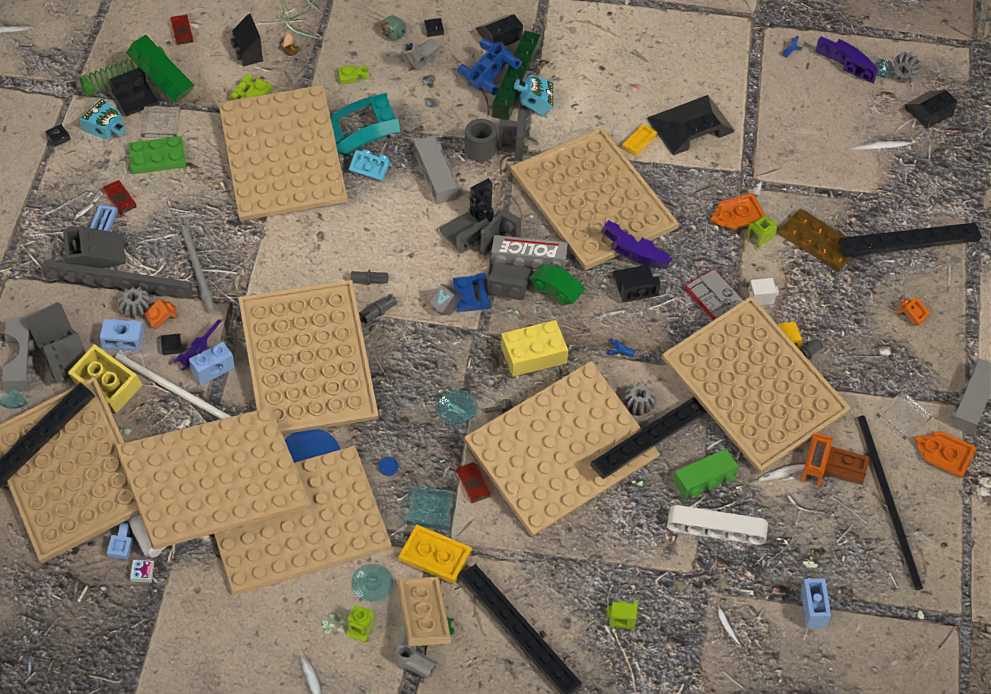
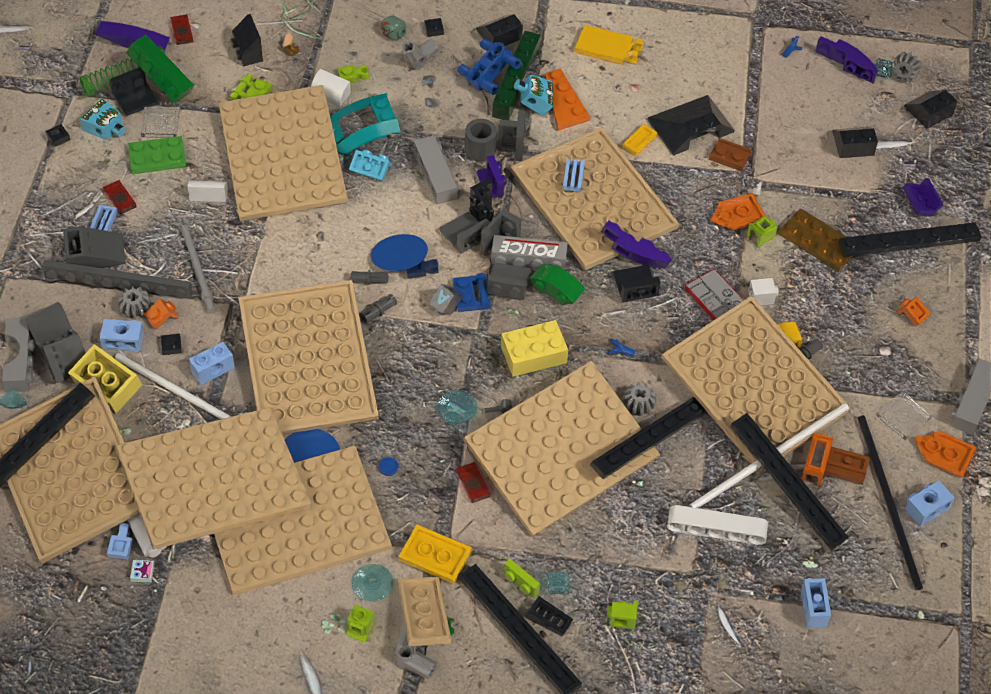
dark purple flag [173,319,221,371] -> none
clear light blue plate [407,486,453,530] -> none
bright green brick [673,449,739,500] -> none
none -> dark purple slope [95,21,170,52]
none -> white brick [188,181,228,202]
none -> white brick [311,69,351,107]
none -> blue sticker [371,234,428,271]
none -> dark blue plate [406,259,439,278]
none -> dark purple bracket [476,155,506,198]
none -> lime plate [504,558,540,598]
none -> black slope [525,596,573,637]
none -> orange wing [545,68,590,131]
none -> clear light blue plate [548,572,570,594]
none -> light blue tile [563,158,585,192]
none -> yellow tile [574,25,644,65]
none -> white piece [689,403,849,508]
none -> dark orange plate [709,138,752,171]
none -> black plate [730,413,849,551]
none -> black slope [832,127,878,158]
none -> dark purple bracket [902,178,943,216]
none -> light blue brick [905,480,955,527]

